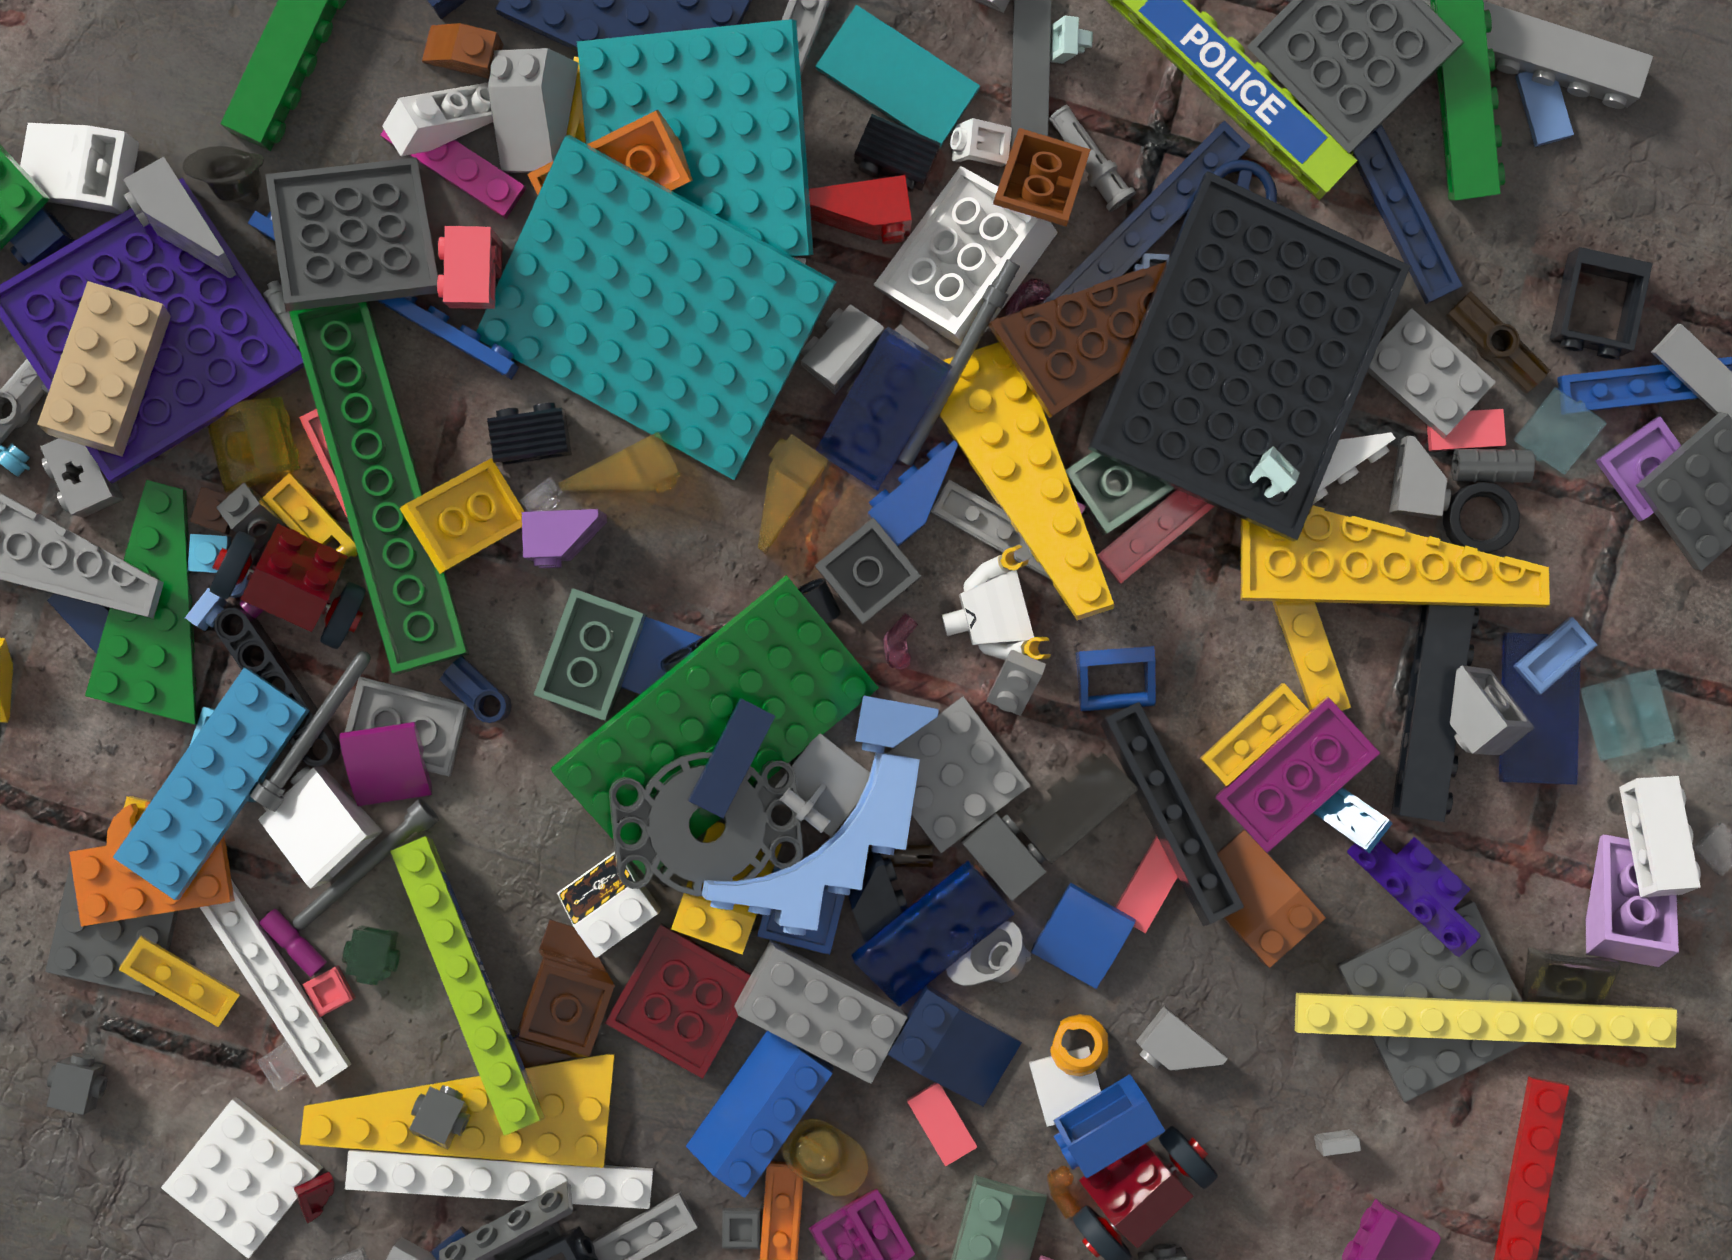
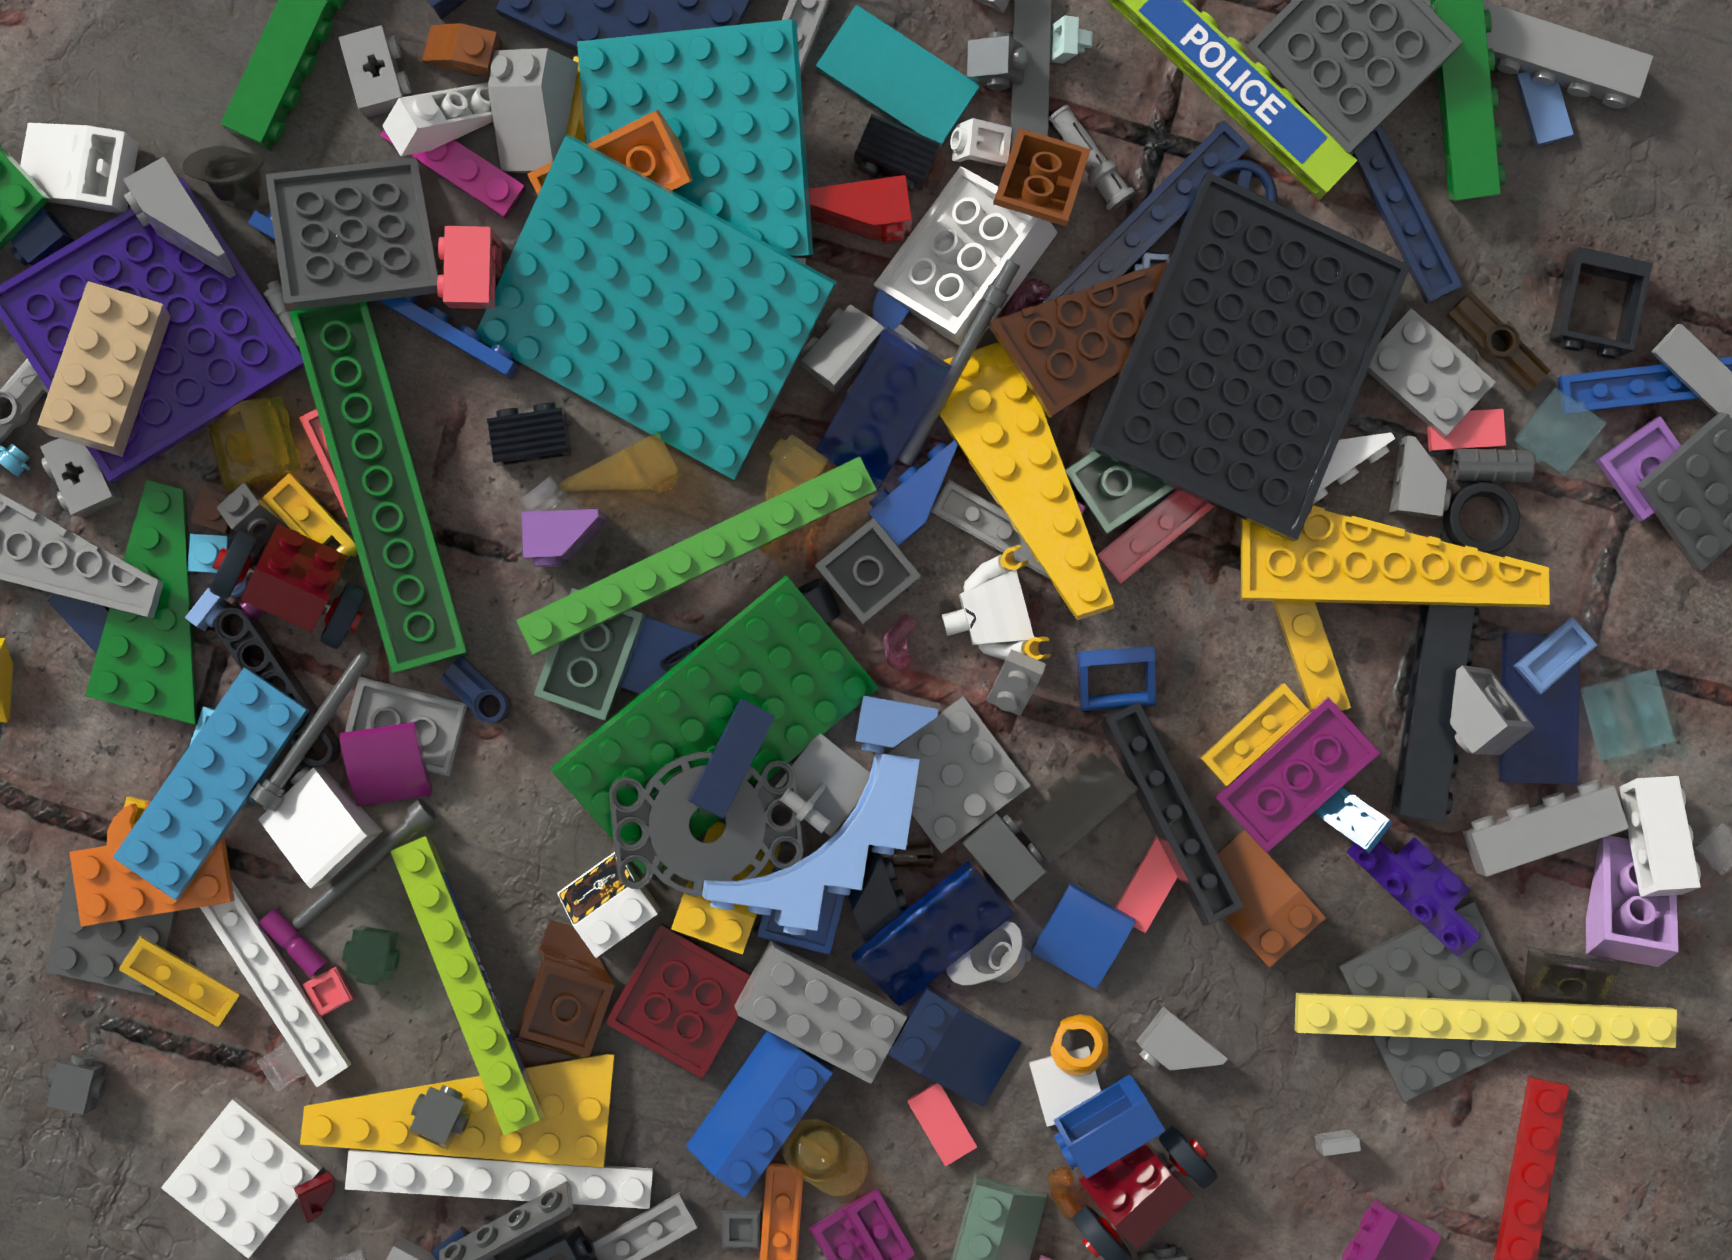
yellow plate [400,458,524,574] -> none
light aqua tile [1250,446,1300,498] -> none
none -> light grey brick [339,25,411,118]
none -> bright green plate [516,457,876,656]
none -> blue tile [873,289,910,339]
none -> brick [967,32,1027,90]
none -> light grey brick [1462,780,1629,877]

